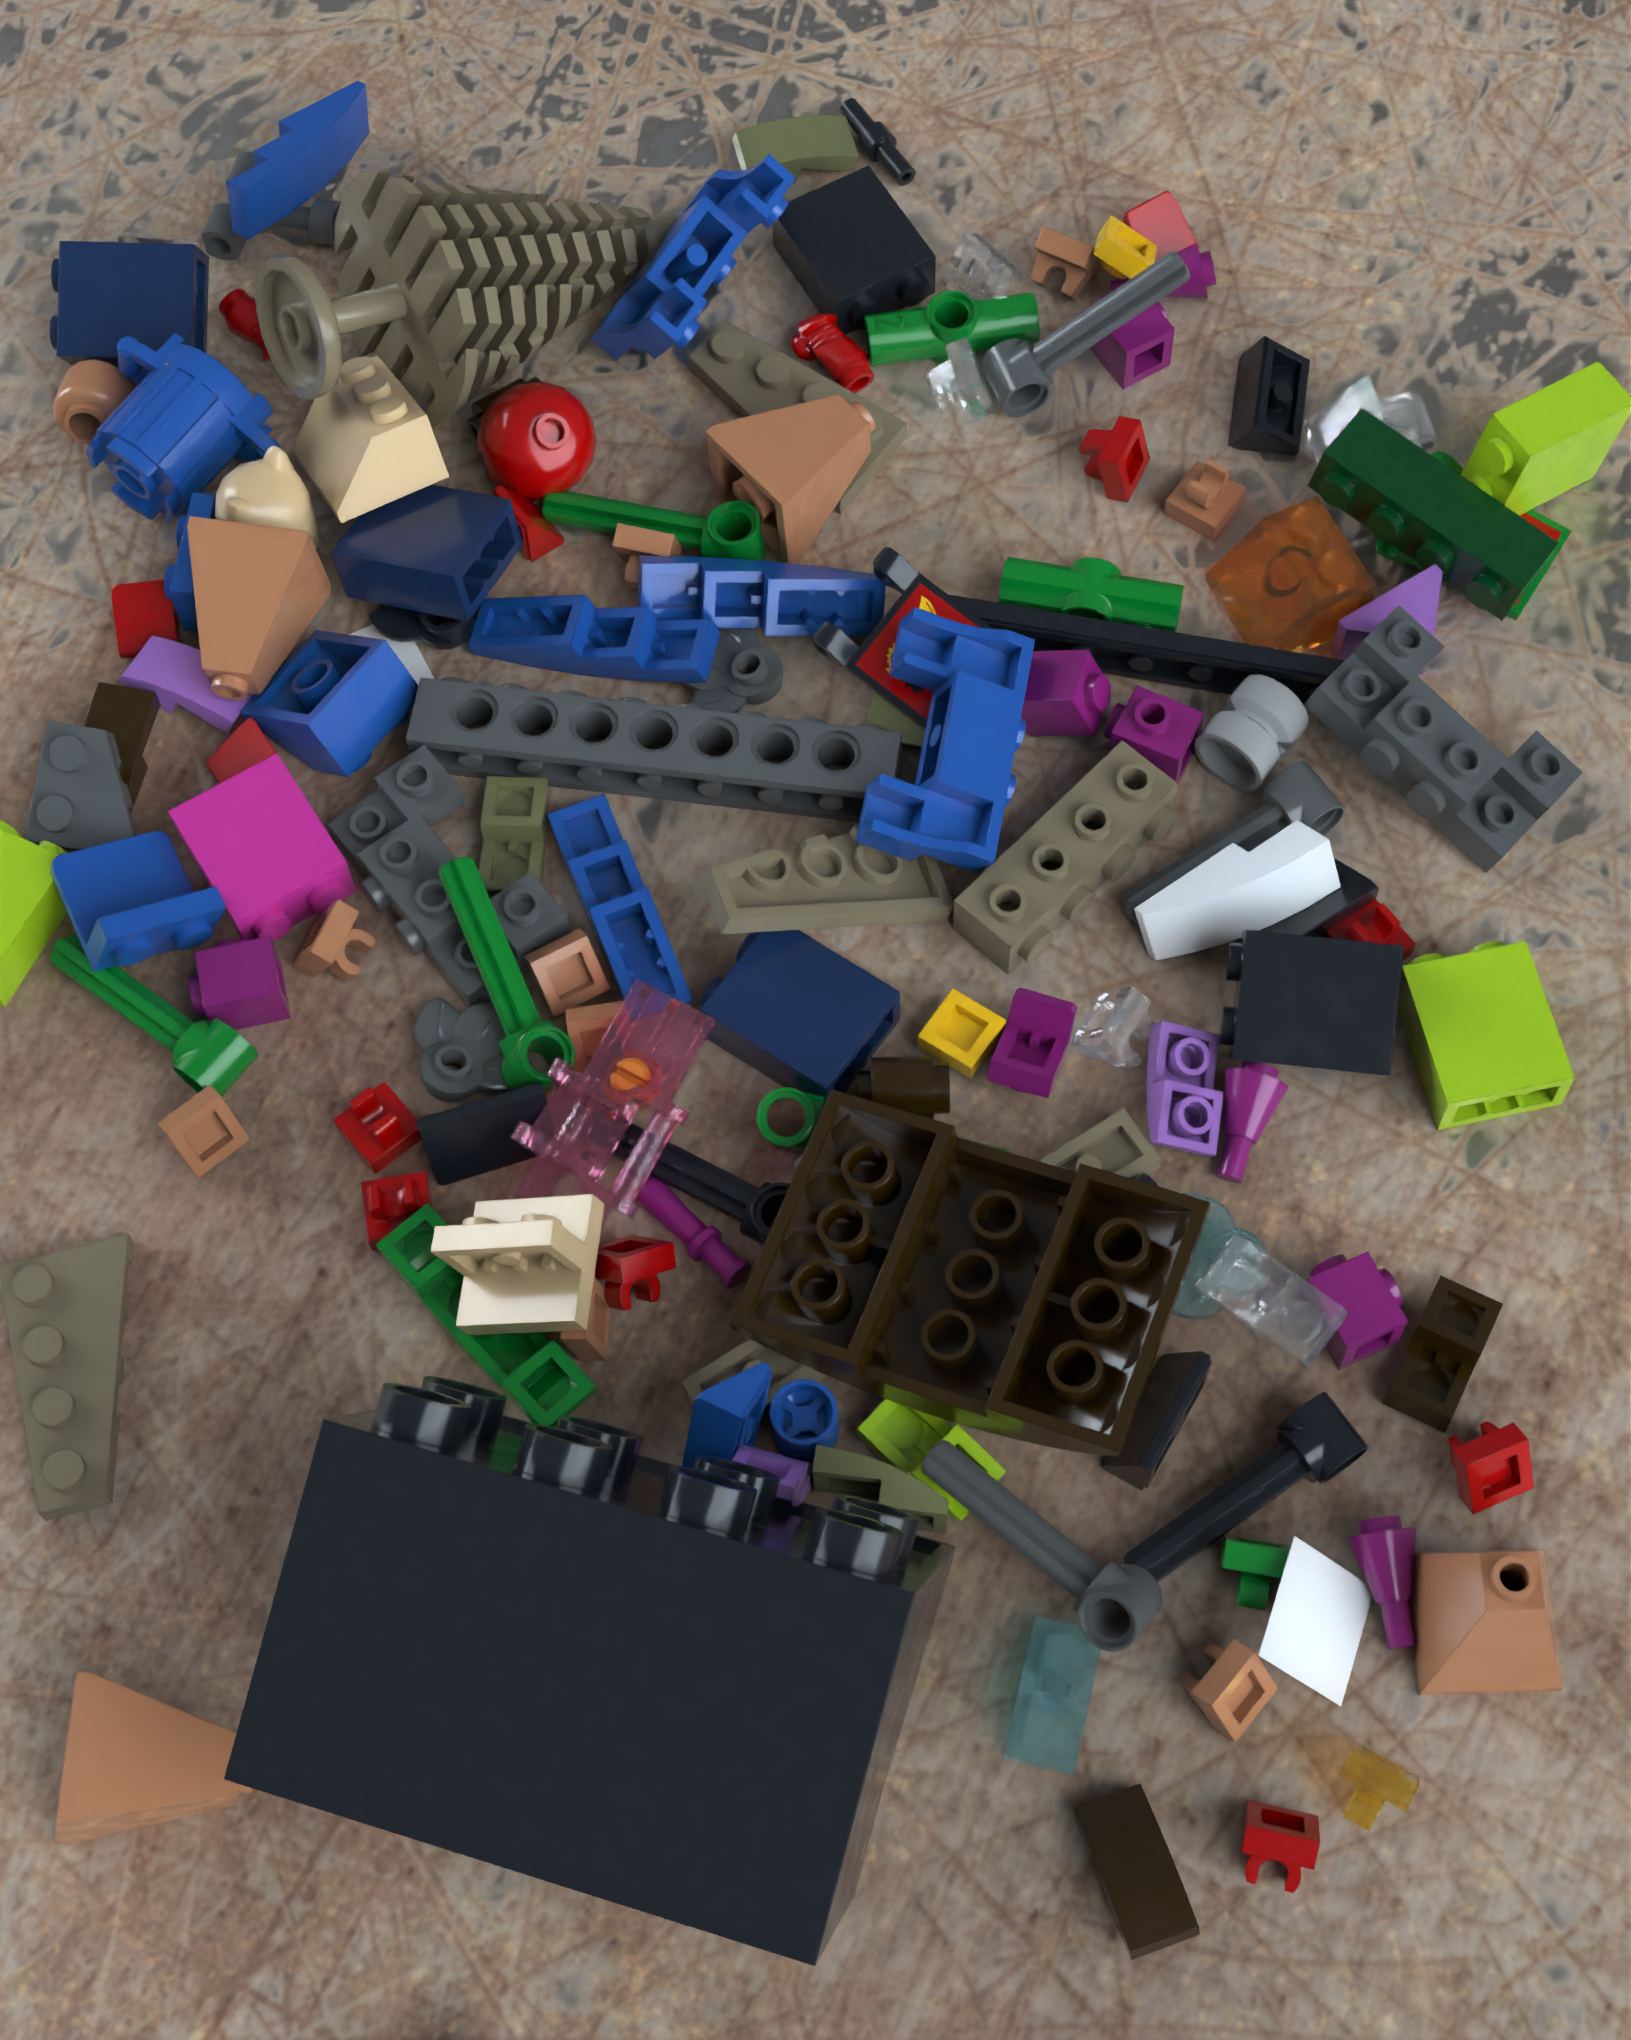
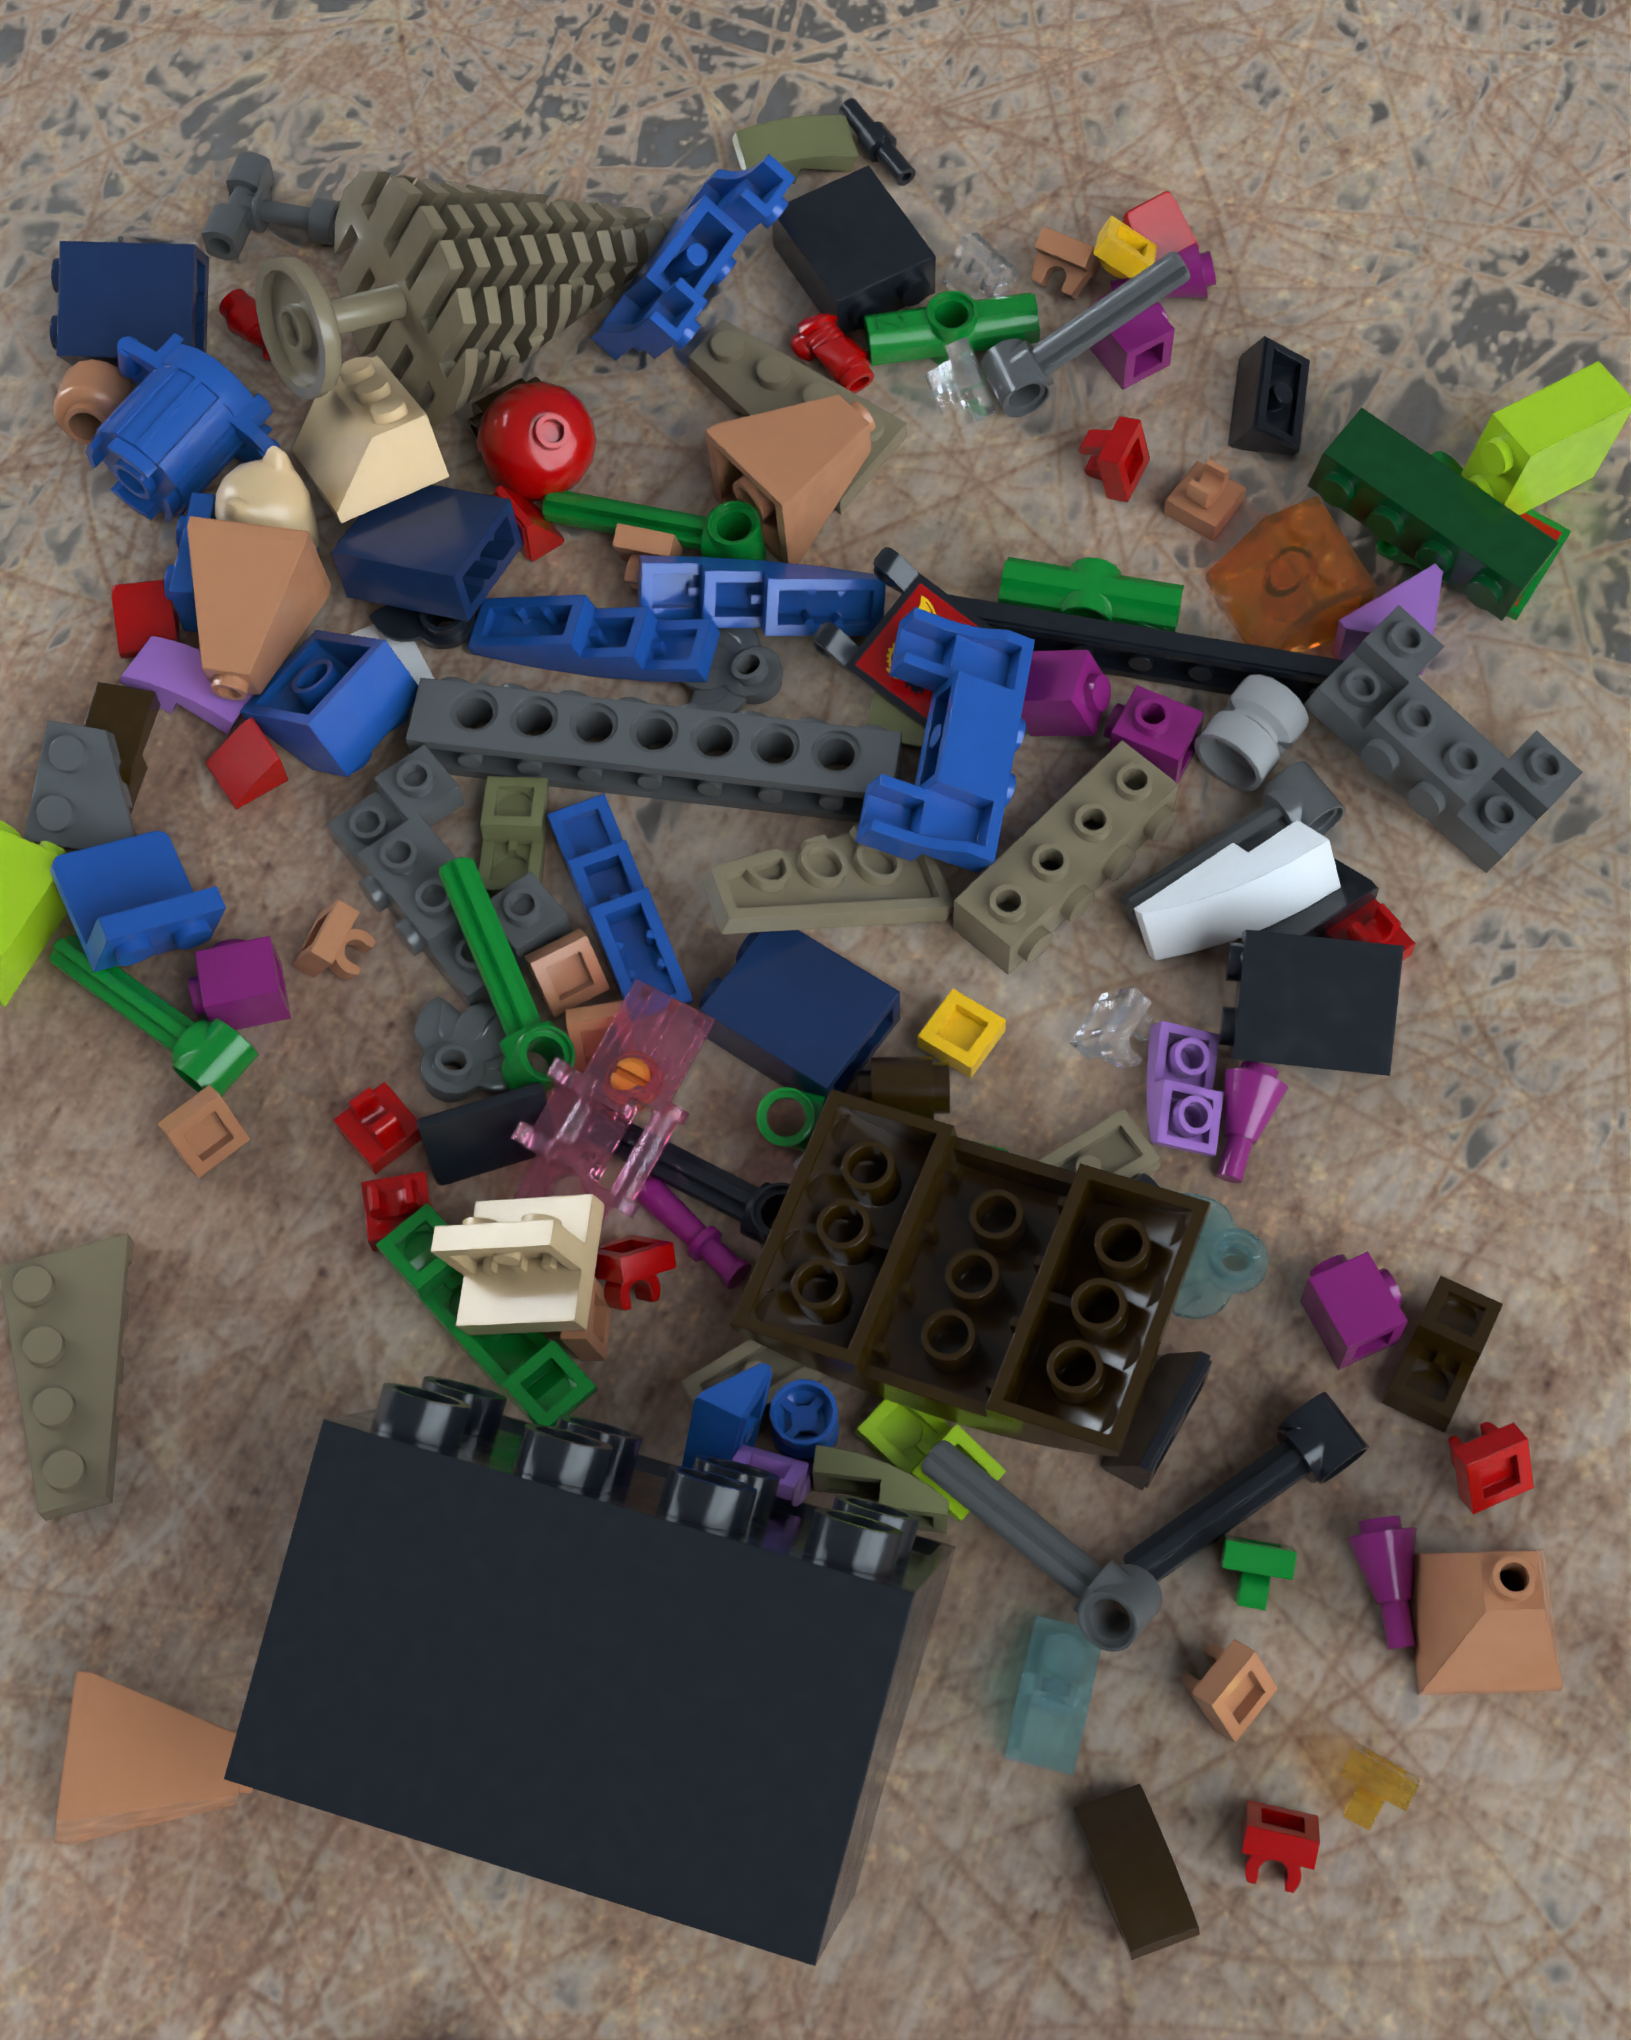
dark pink brick [168,753,357,942] -> none
blue slope [227,81,369,240] -> none
magenta bracket [987,988,1077,1098] -> none
clear slope [1195,1232,1349,1369] -> none
white sticker [1258,1536,1373,1707] -> none
clear slope [1304,375,1436,463] -> none
lime brick [1397,941,1575,1130] -> none

